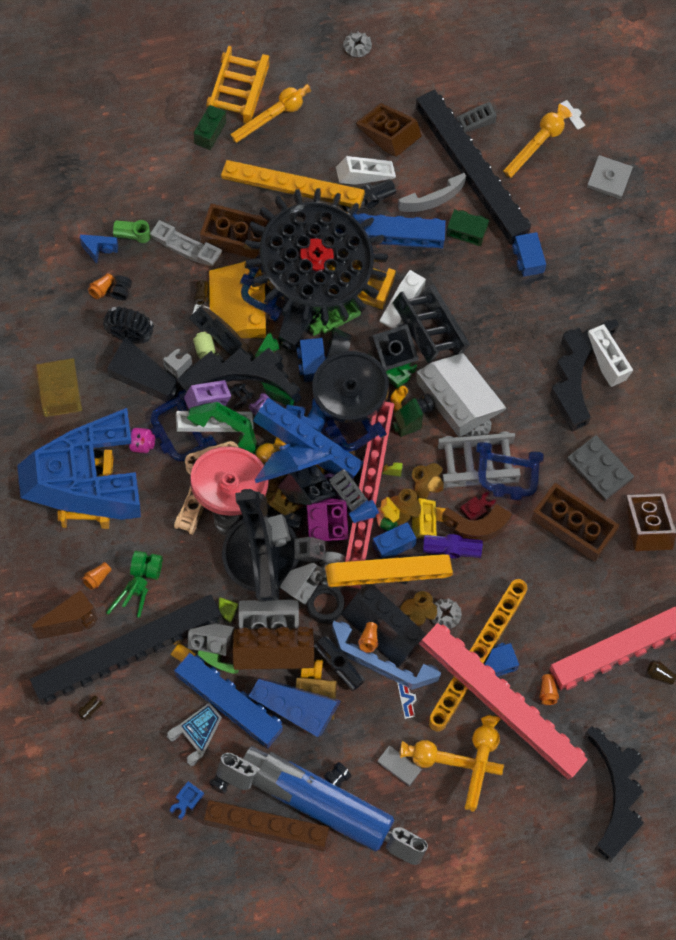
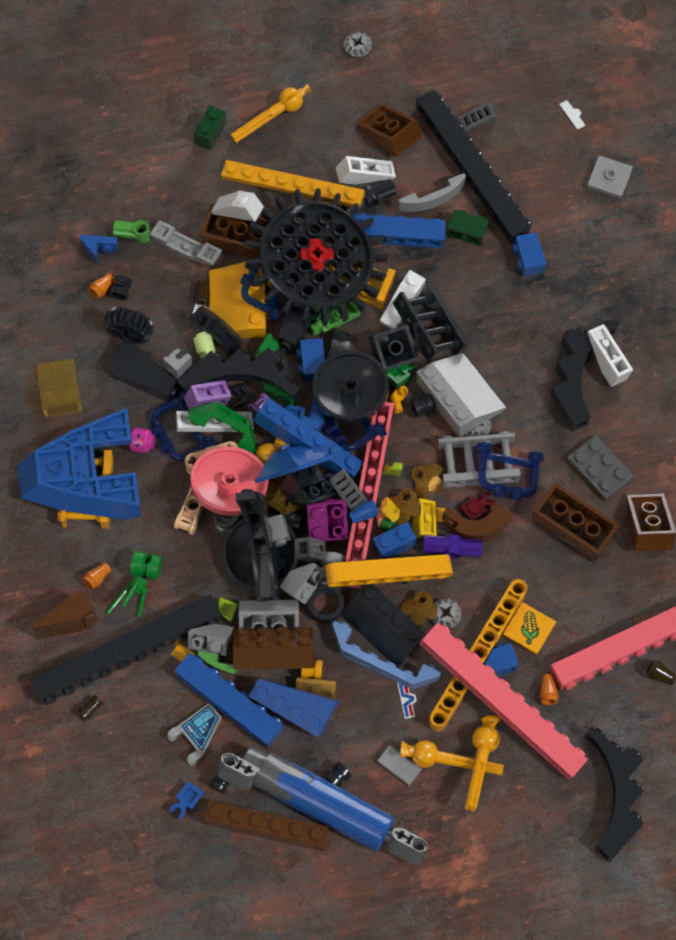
light orange fence [206,46,269,123] -> none
black piece [314,635,365,692] -> none
orange cone [358,622,378,653] -> none
dark green slope [391,398,423,437] -> none
light orange piece [503,103,573,178] -> none
none -> white slope [211,191,264,222]
none -> light orange tile [502,602,556,656]

